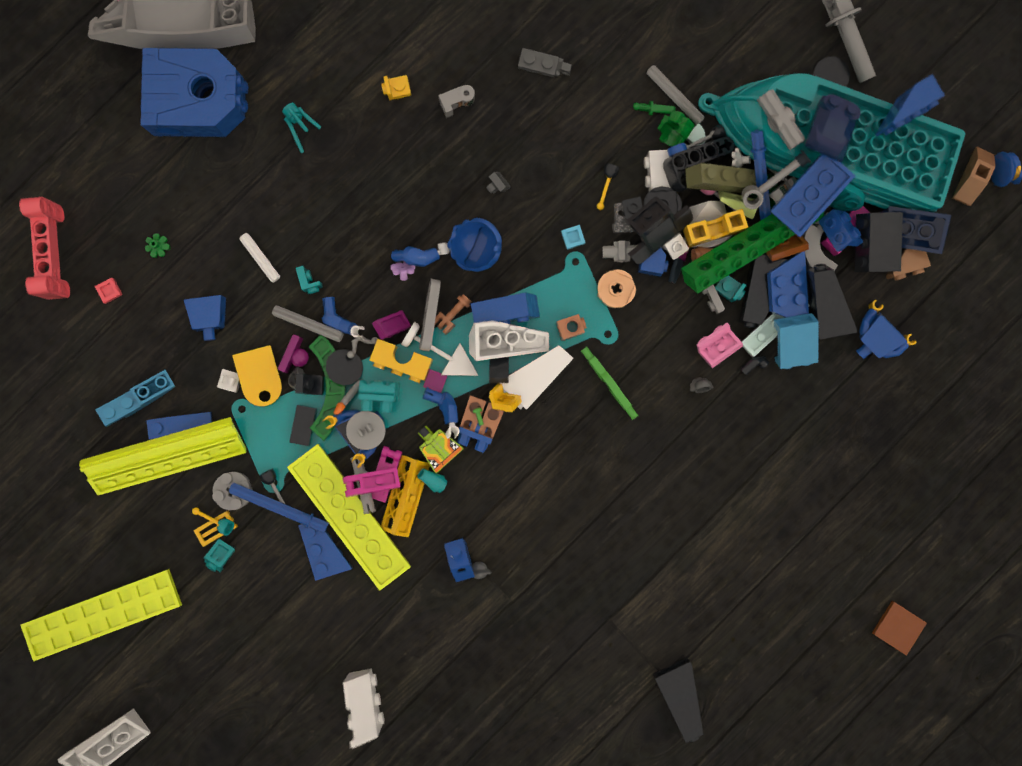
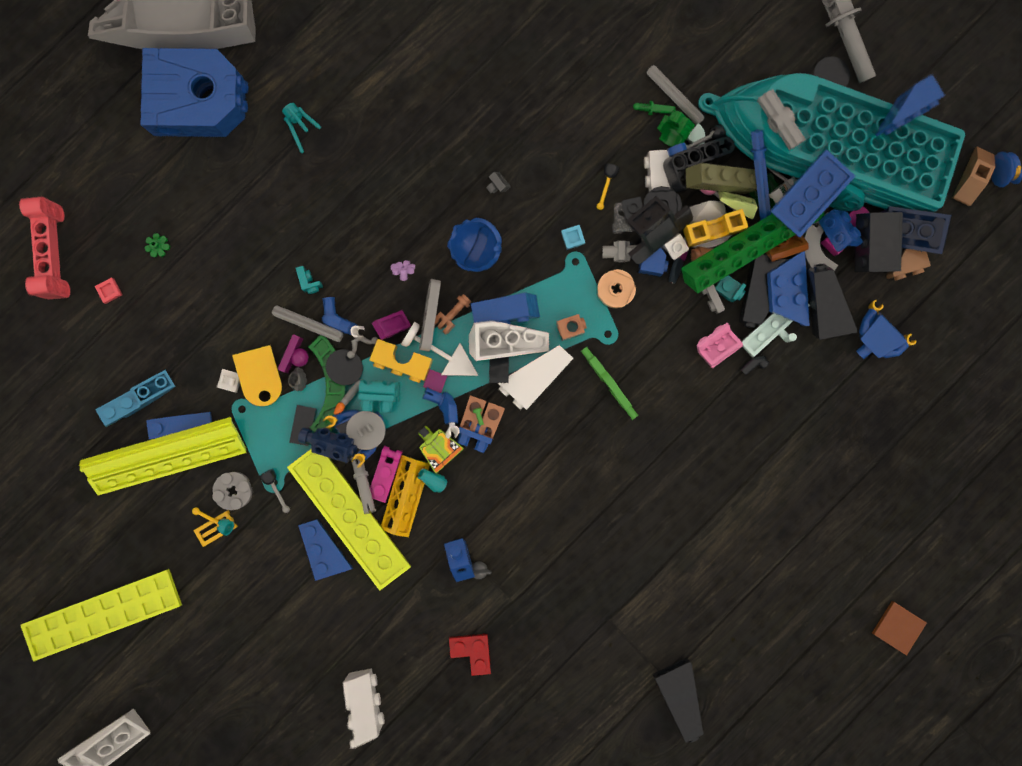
blue torso [184,295,226,341] -> none
teal bracket [204,539,235,572] -> none
blue axle [229,483,329,533] -> none
white axle [239,233,280,283] -> none
black bracket [295,374,324,395] -> none
dark pink plate [342,468,400,497] -> none
yellow bracket [381,75,412,100] -> none
blue arm [391,243,450,267] -> none
light grey leg [439,85,475,118] -> none
yellow bracket [489,383,522,412] -> none
dark grey hinge [518,48,572,77] -> none
dark grey piece [690,377,714,393] -> none
white plant [732,148,751,168] -> none
light grey piece [741,150,811,209] -> none
dark azure panel [774,313,819,369] -> none
dark blue slope [805,94,861,162] -> none
none -> dark blue brick [298,428,357,463]
none -> red plate [449,634,491,676]

